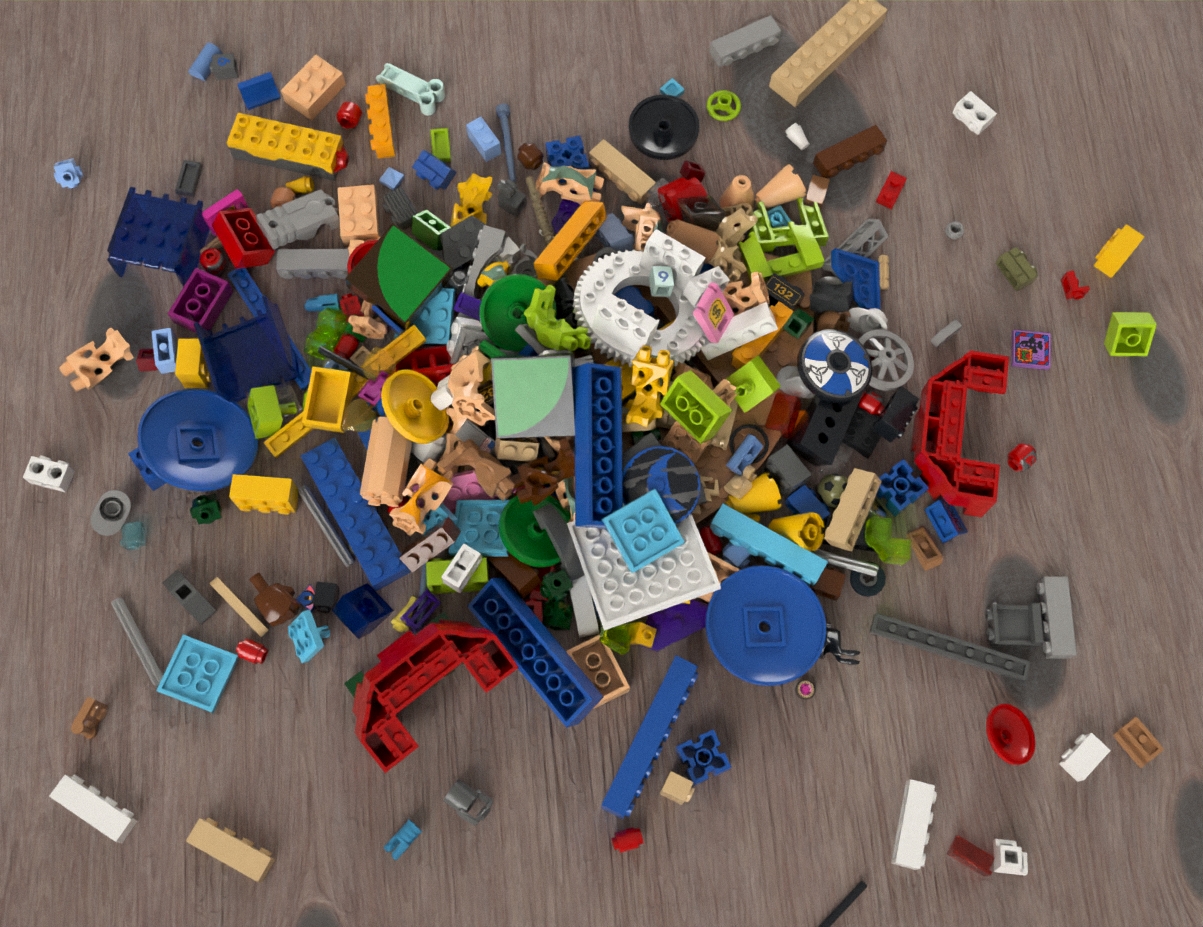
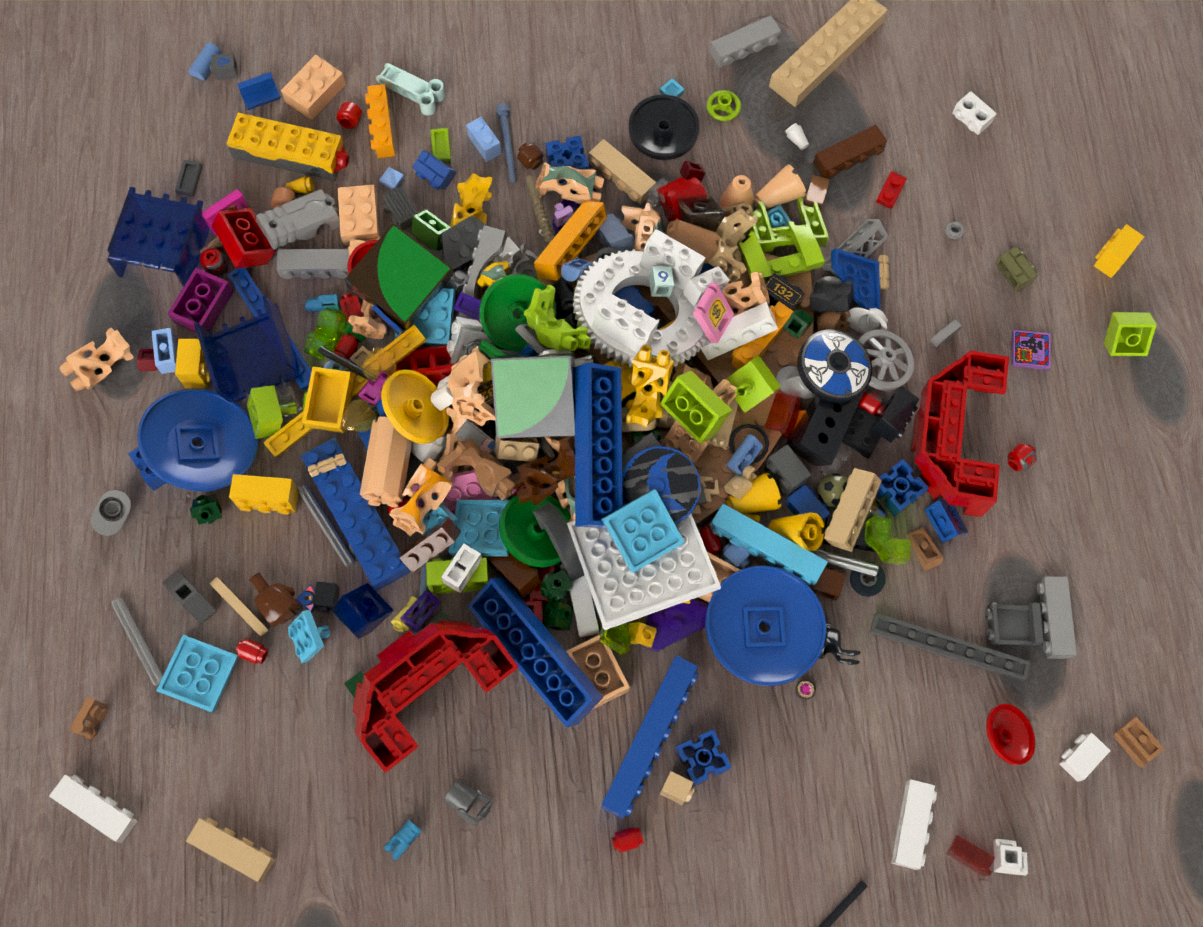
white brick [23,456,75,492] -> none
light blue brick [54,158,83,189] -> none
clear light blue bracket [120,521,145,550] -> none
dark grey brick [497,180,527,217] -> none
red bracket [1061,271,1090,300] -> none
none -> tan axle [308,453,346,477]
none -> lavender tile [554,202,573,228]
none -> medium blue brick [561,258,592,282]

